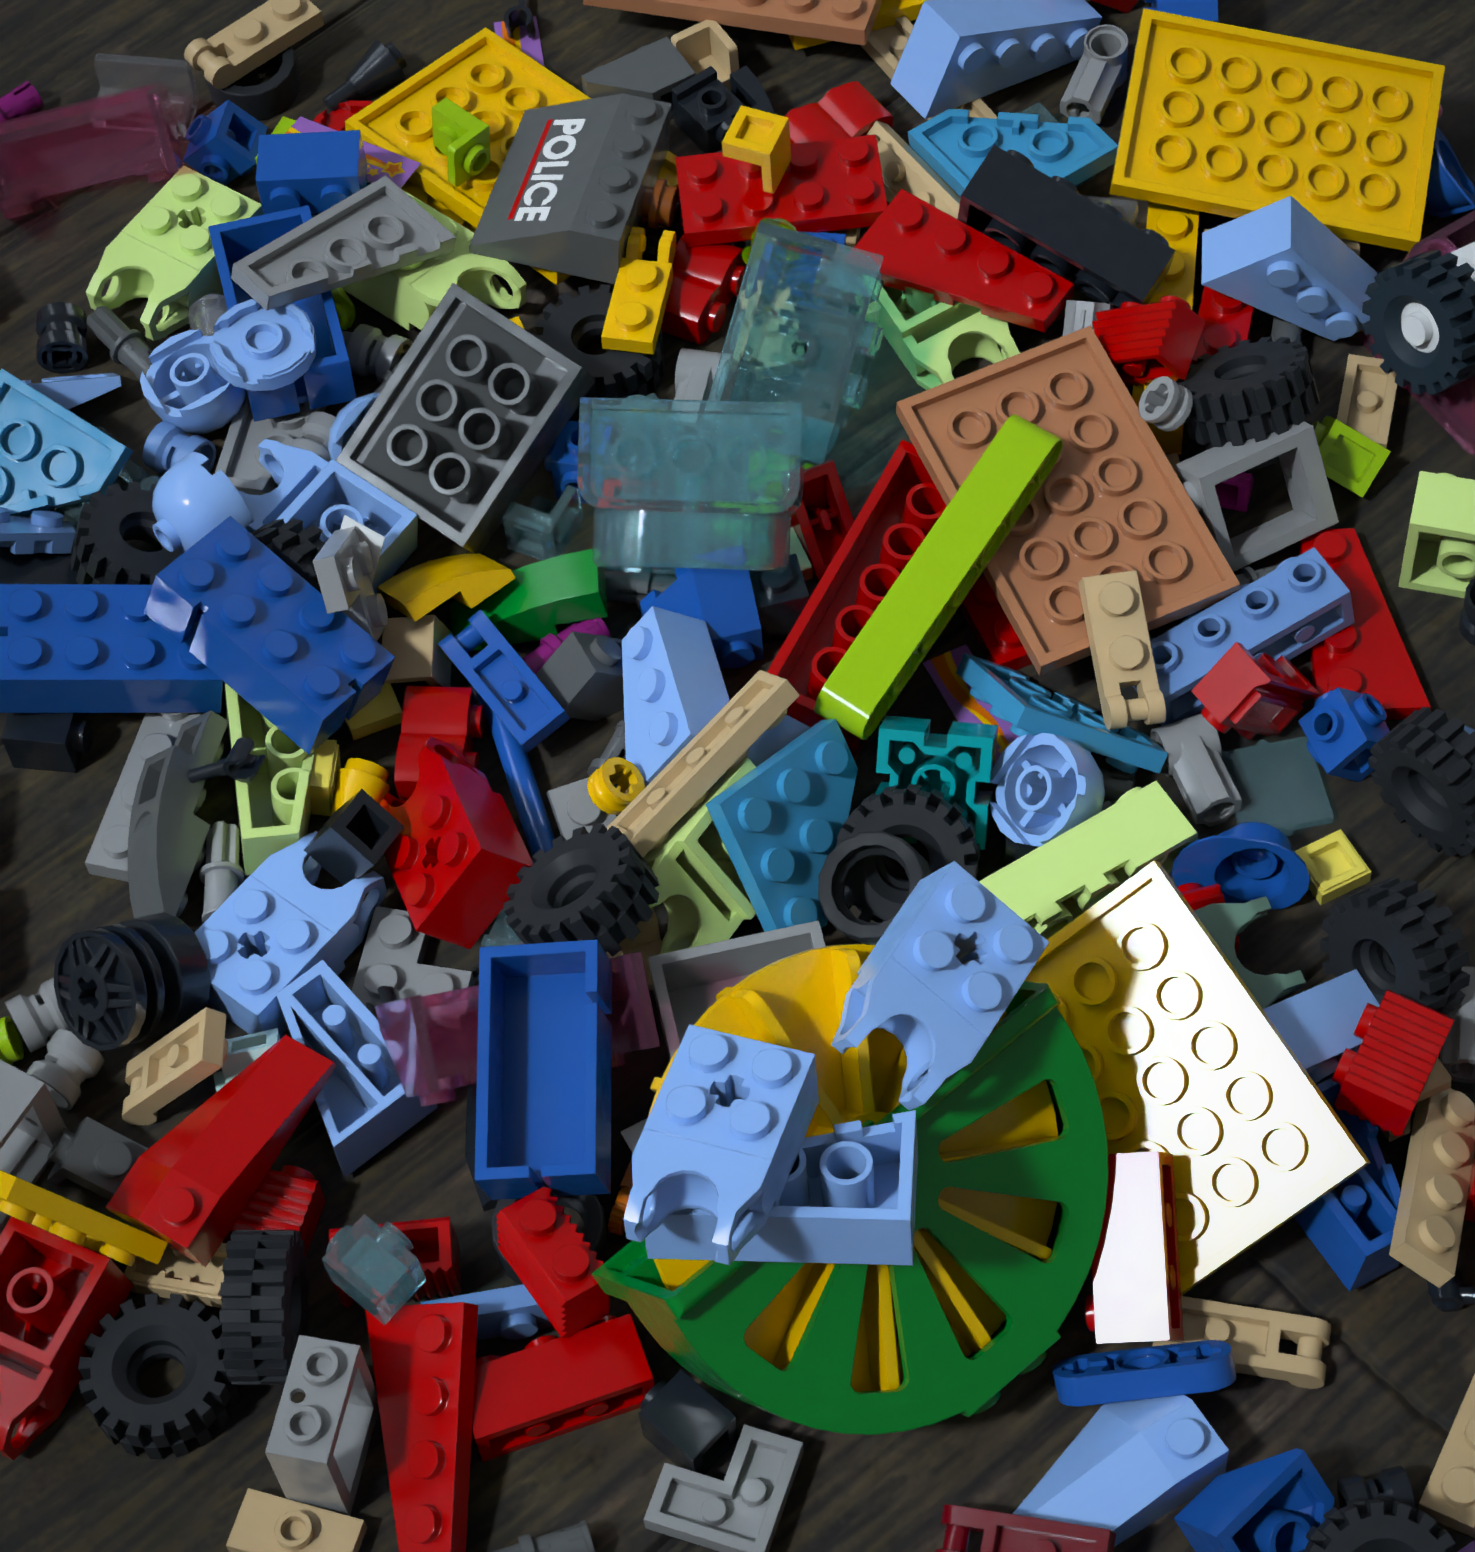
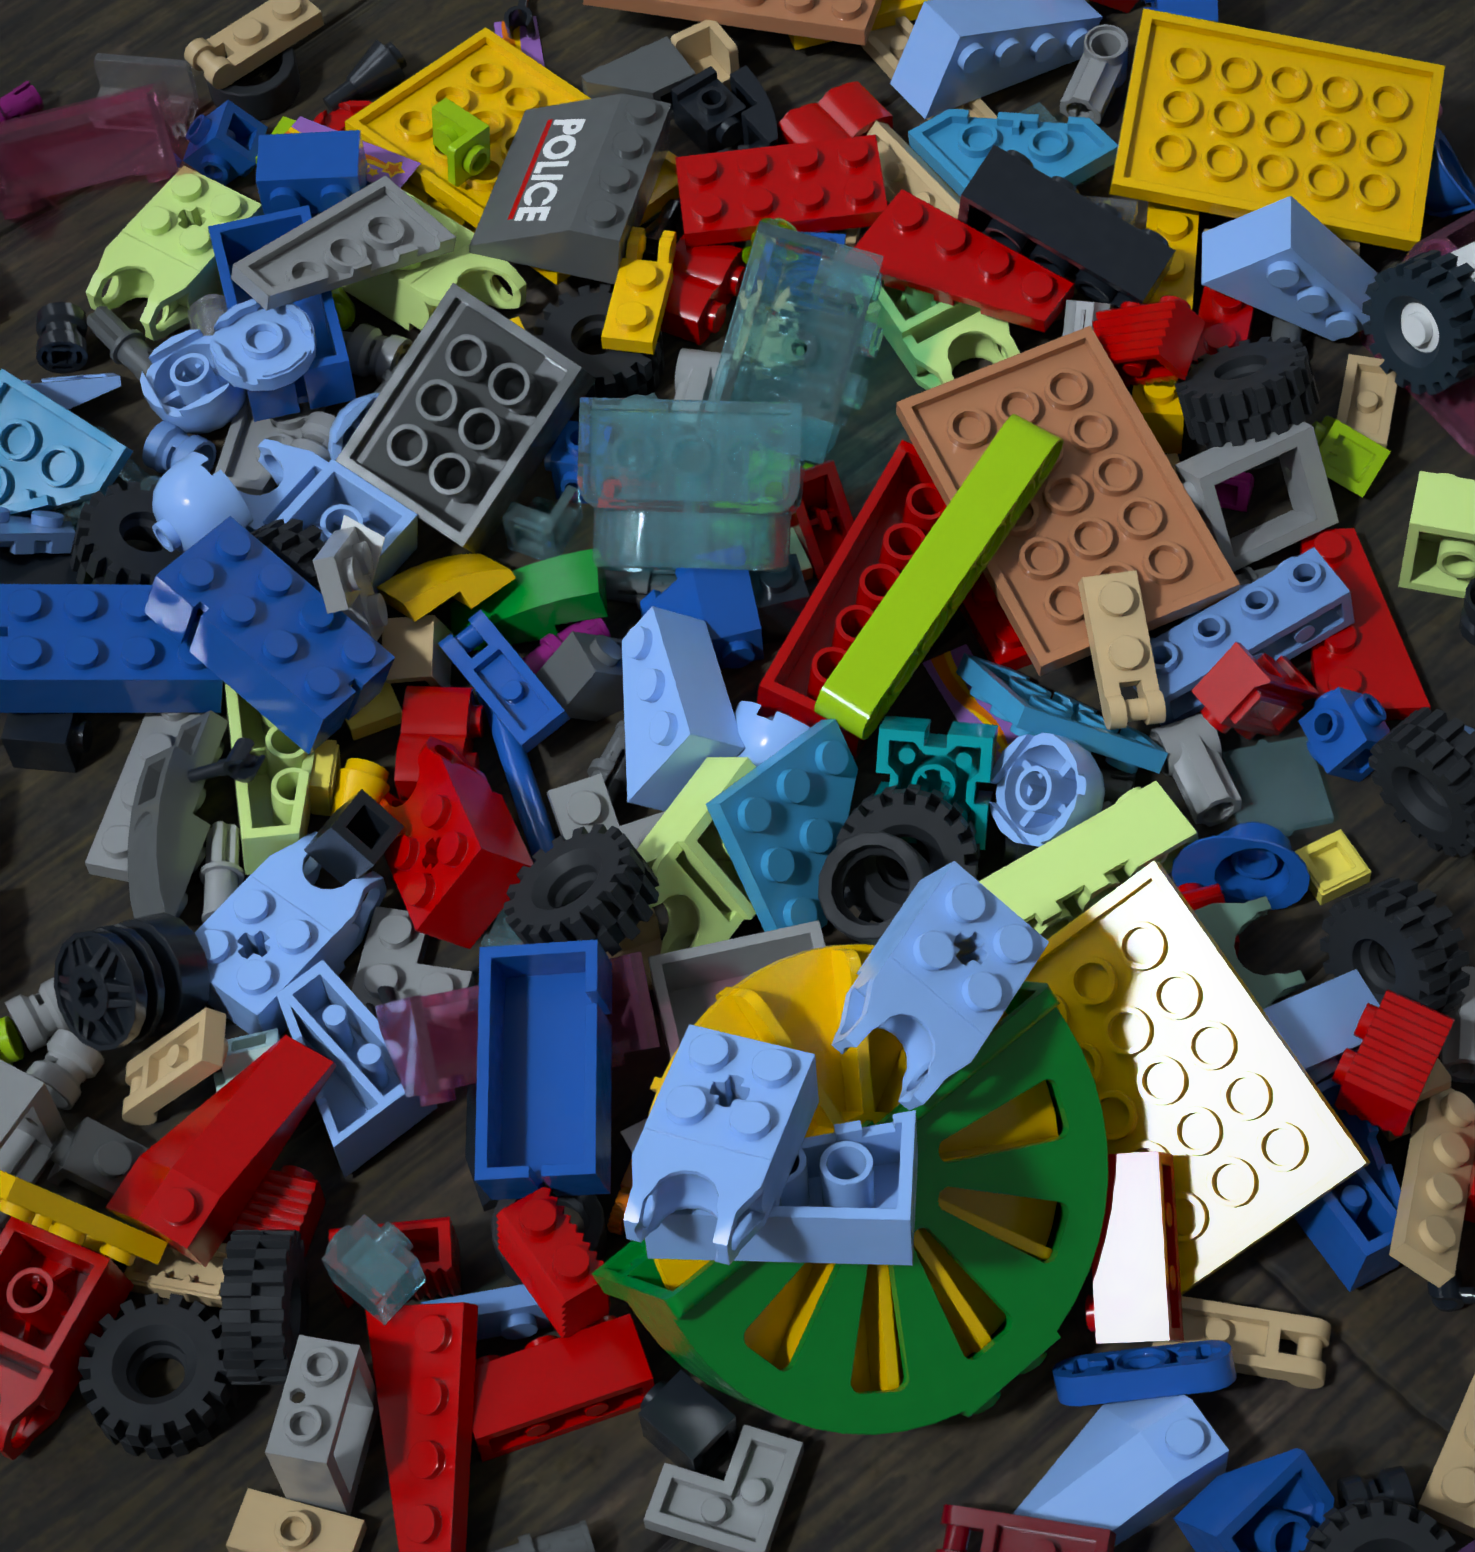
yellow bush [587,757,645,815] -> none
tan plate [606,670,800,857] -> none
dark orange plate [641,178,679,230] -> none
yellow panel [722,105,792,194] -> none
light grey bush [1138,376,1193,432] -> none

